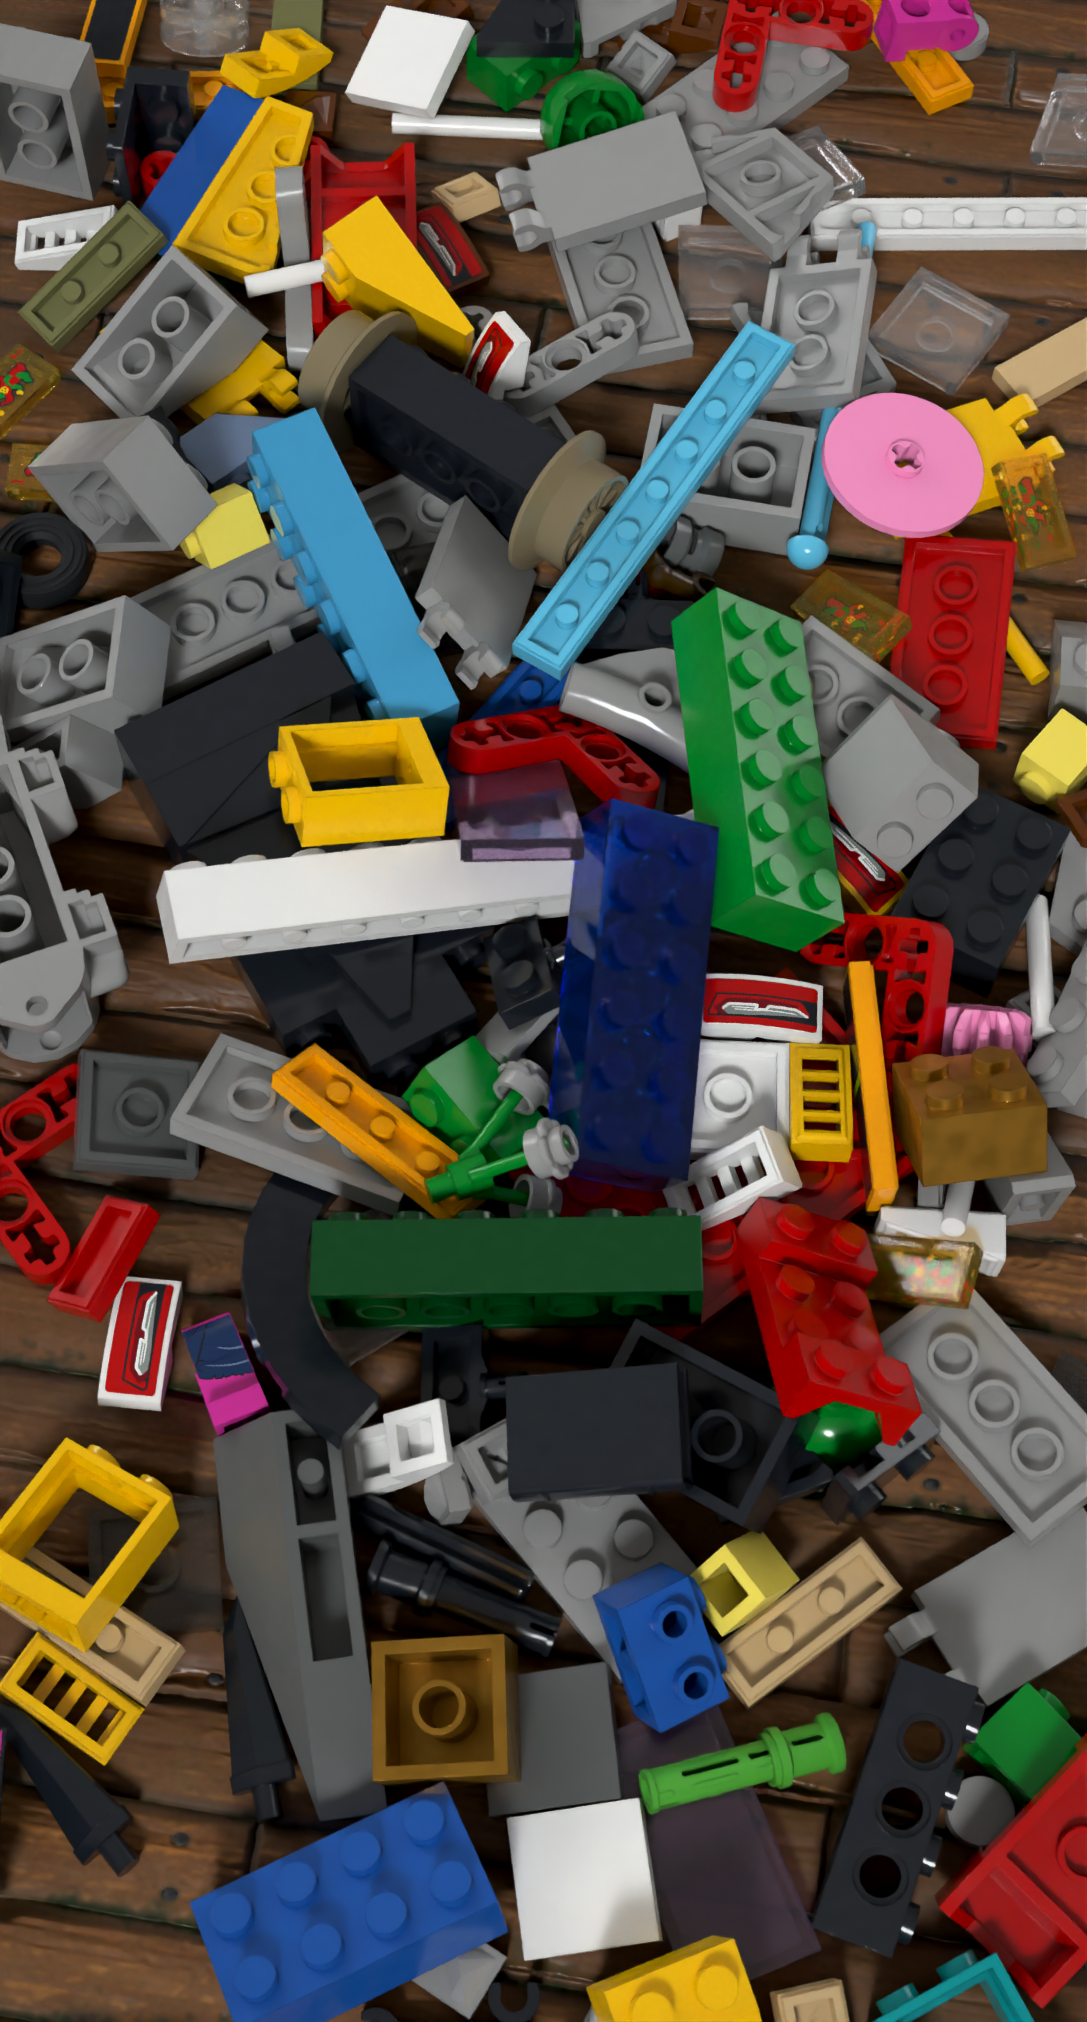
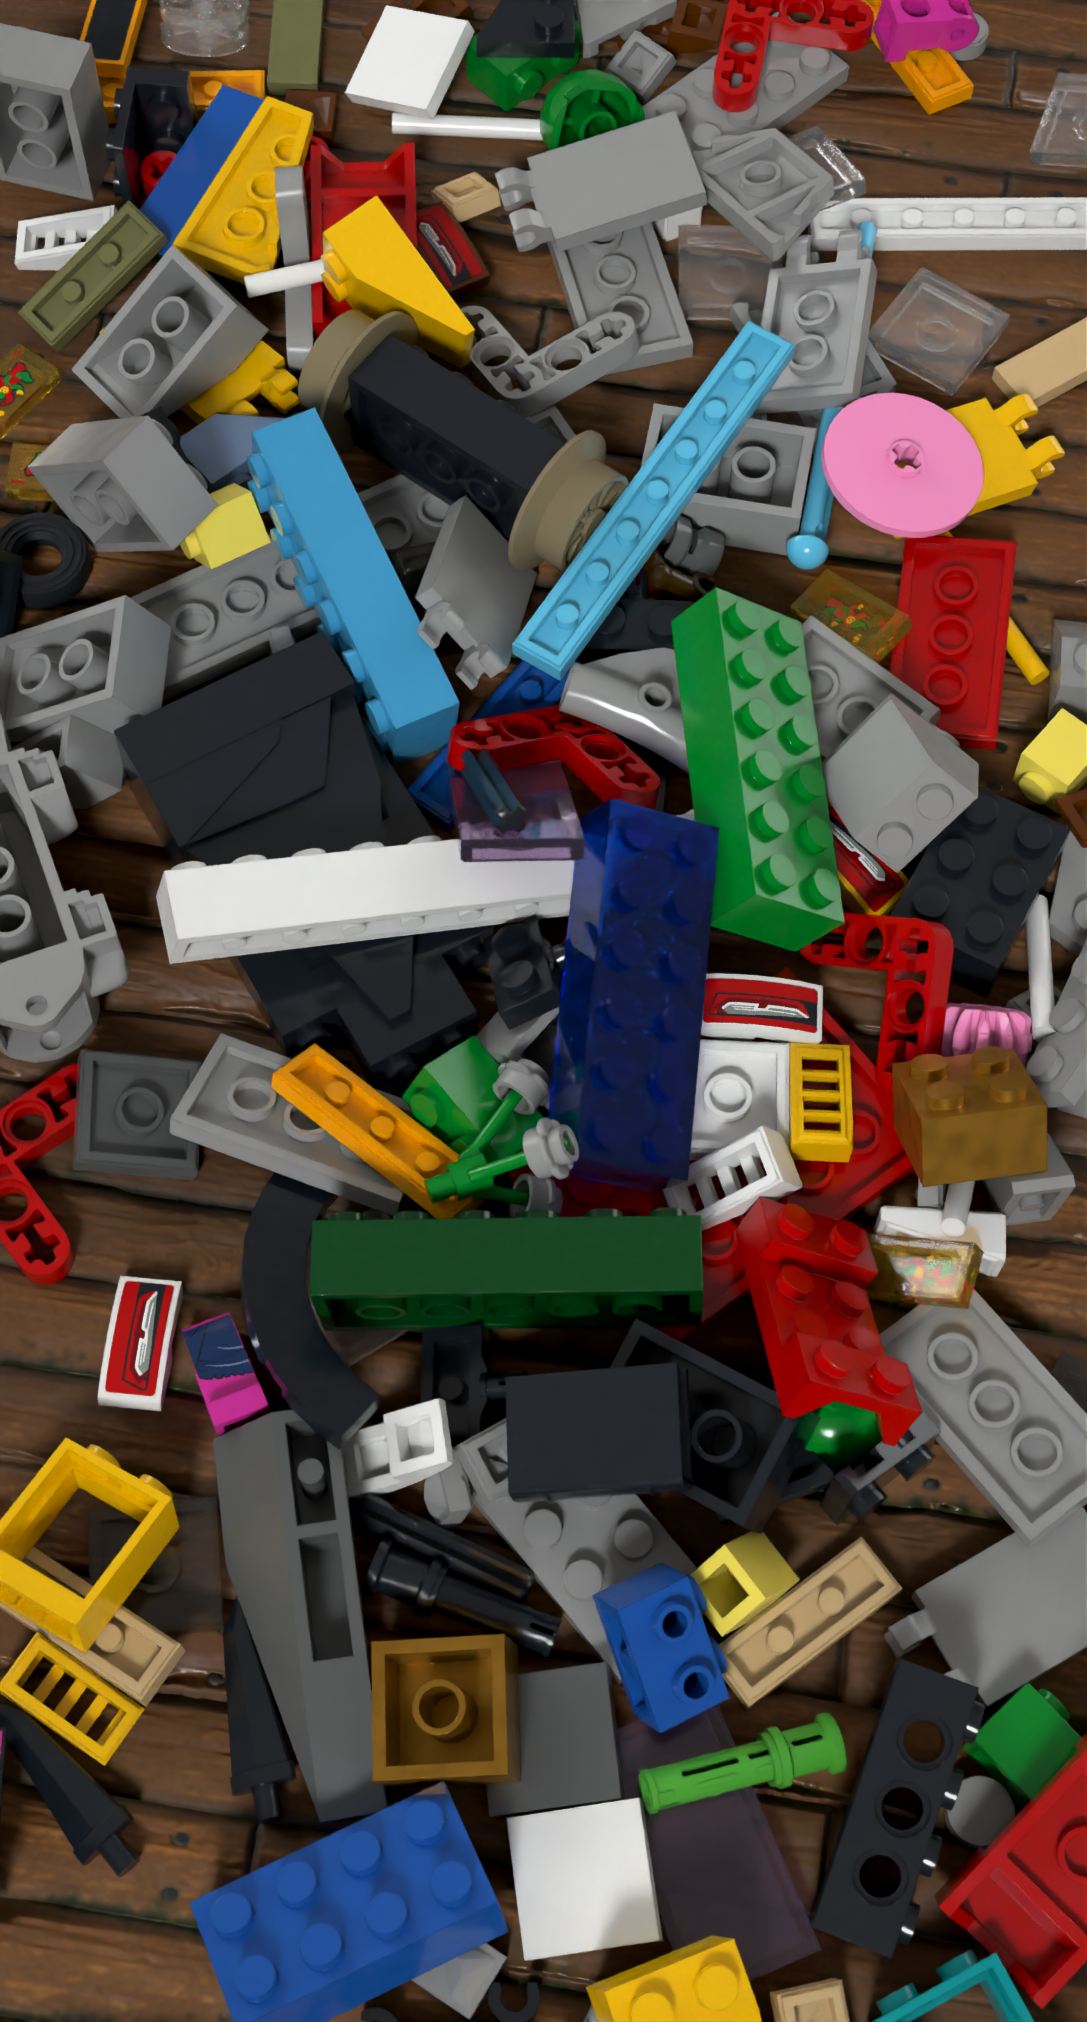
red tile [46,1195,161,1323] -> none
yellow slope [220,28,334,99] -> none
yellow window [268,717,450,847] -> none
slope [462,311,531,400] -> none
light orange tile [842,961,899,1211] -> none
clear yellow tile [991,453,1077,572] -> none
none -> black axle [461,748,527,835]

